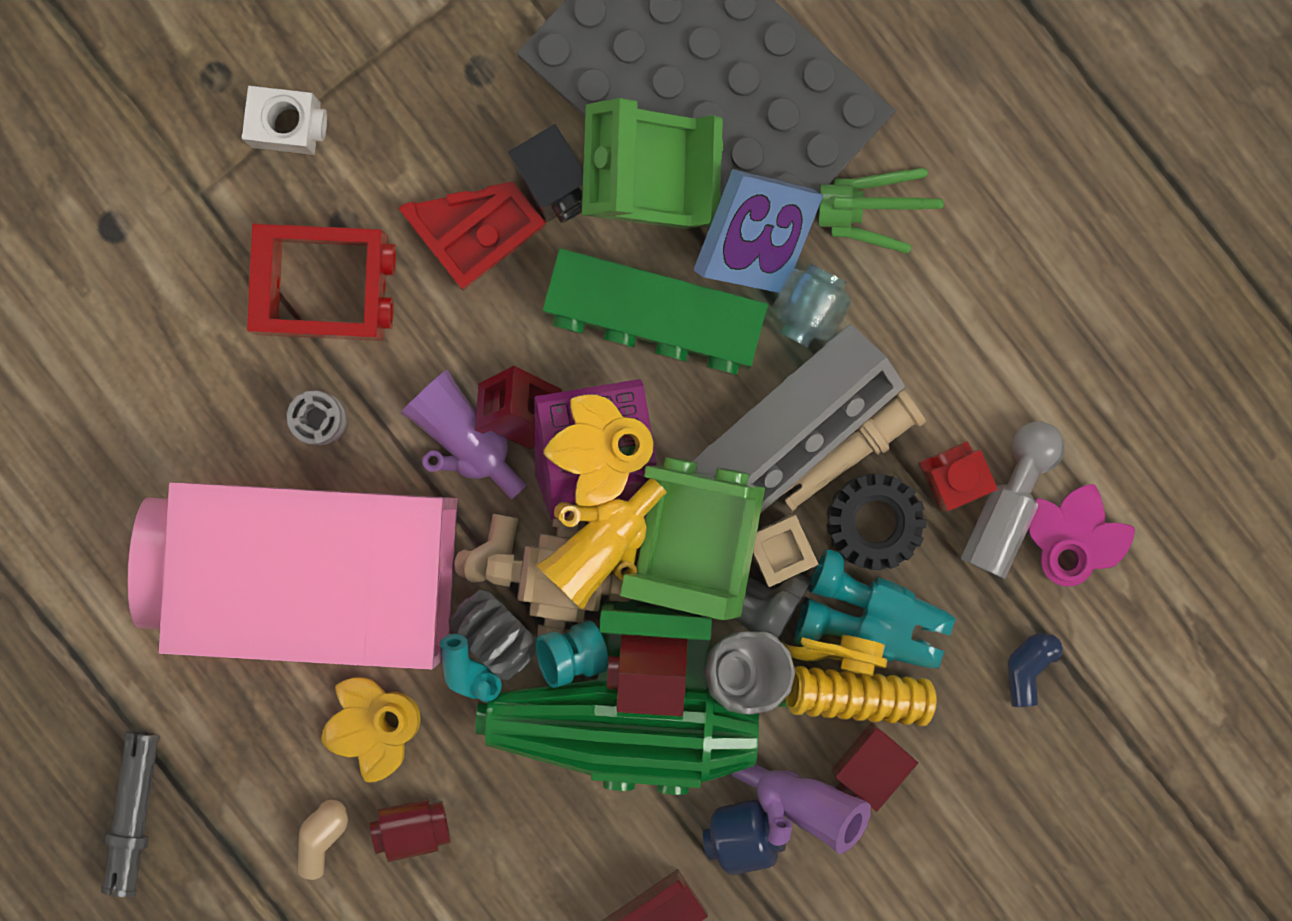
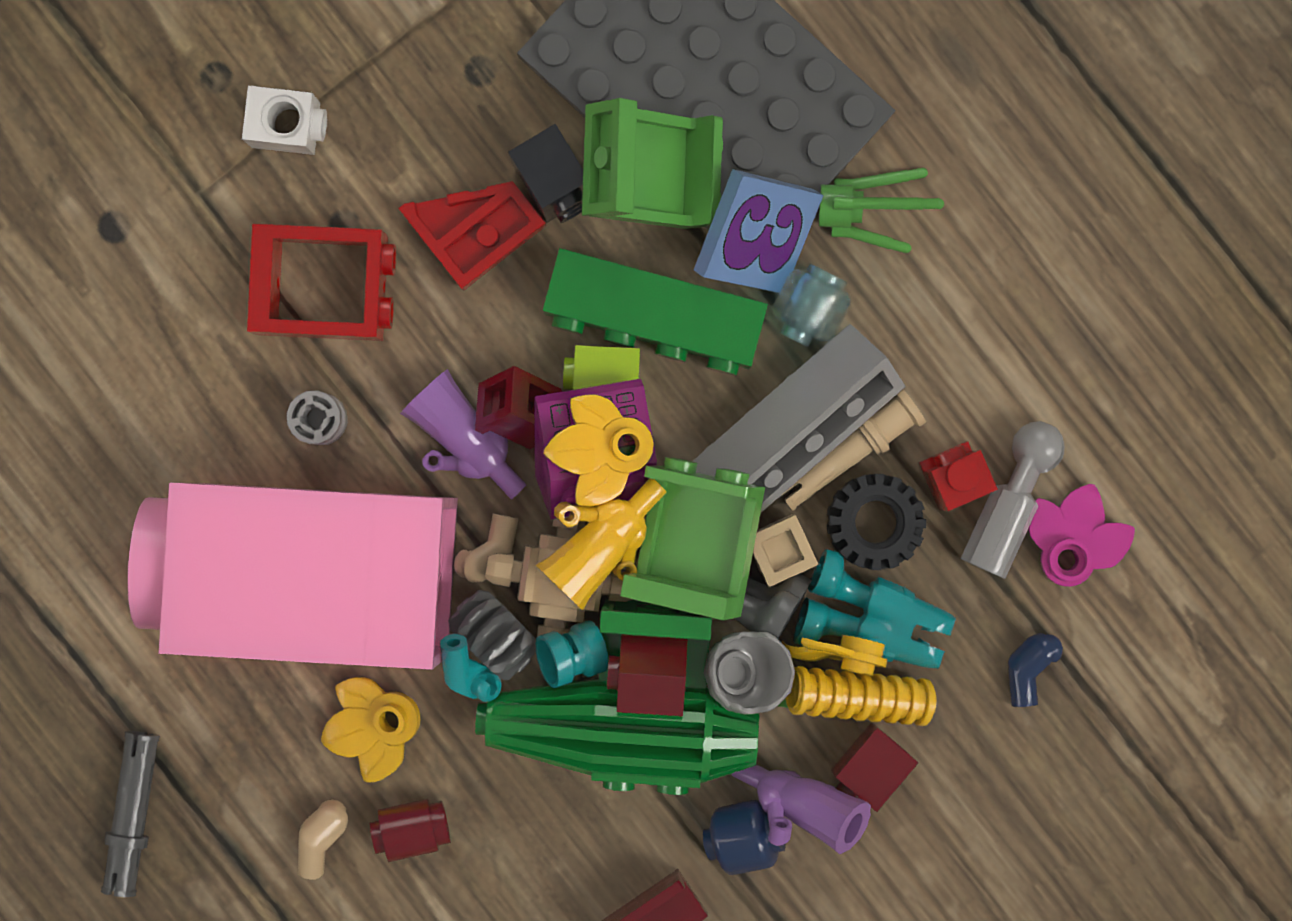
none -> lime brick [563,345,640,390]

